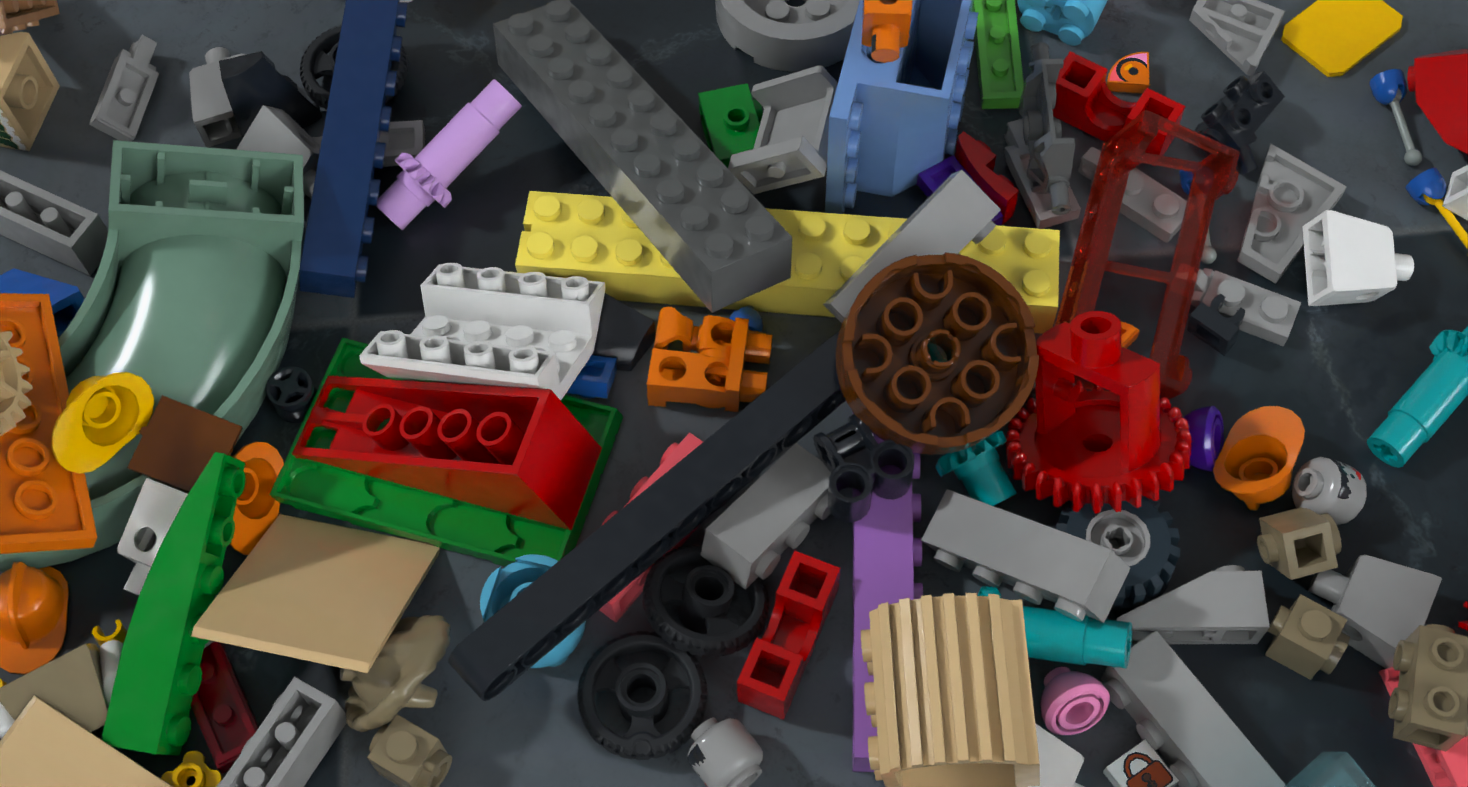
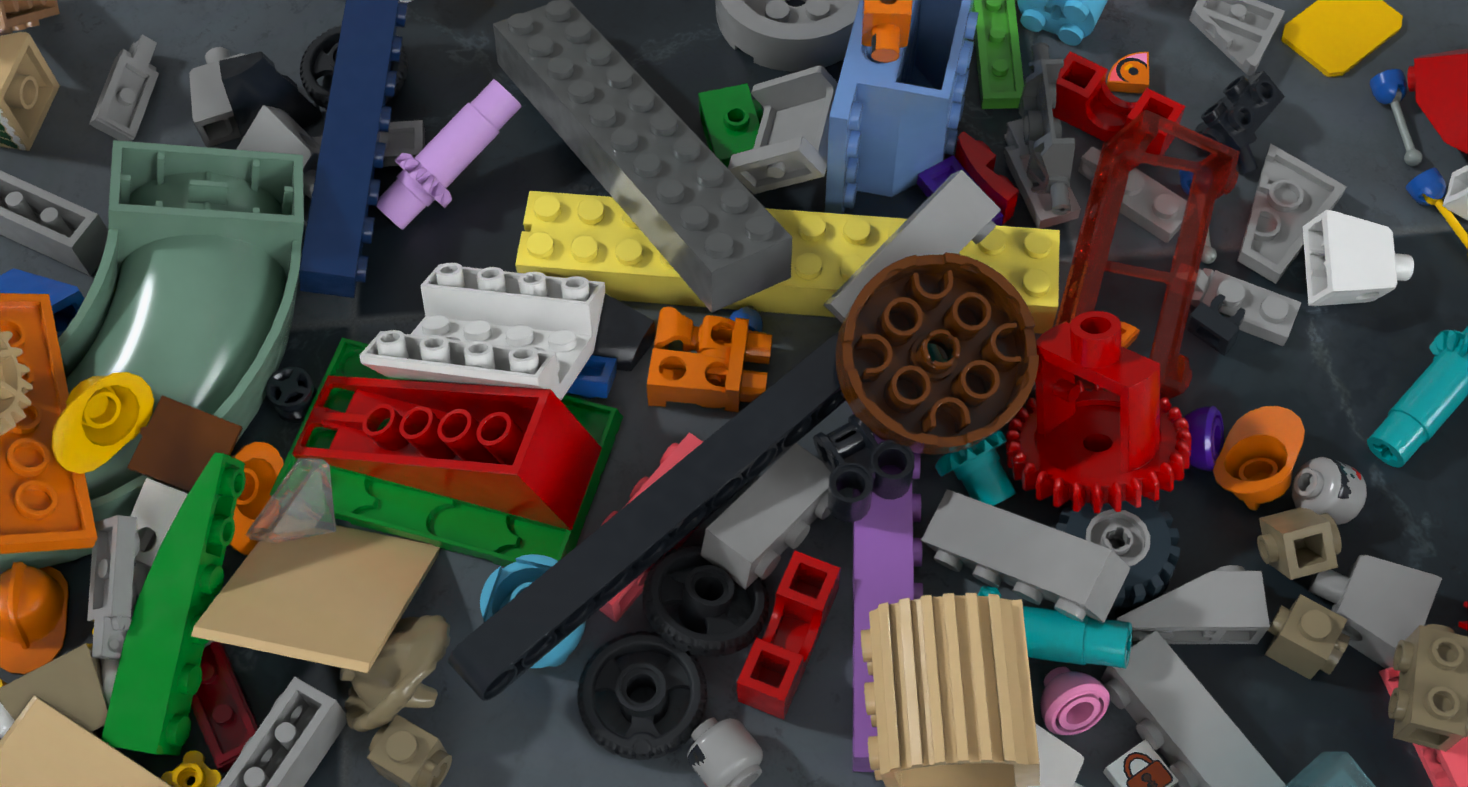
none -> light grey hinge [87,515,140,659]
none -> clear slope [245,458,336,543]

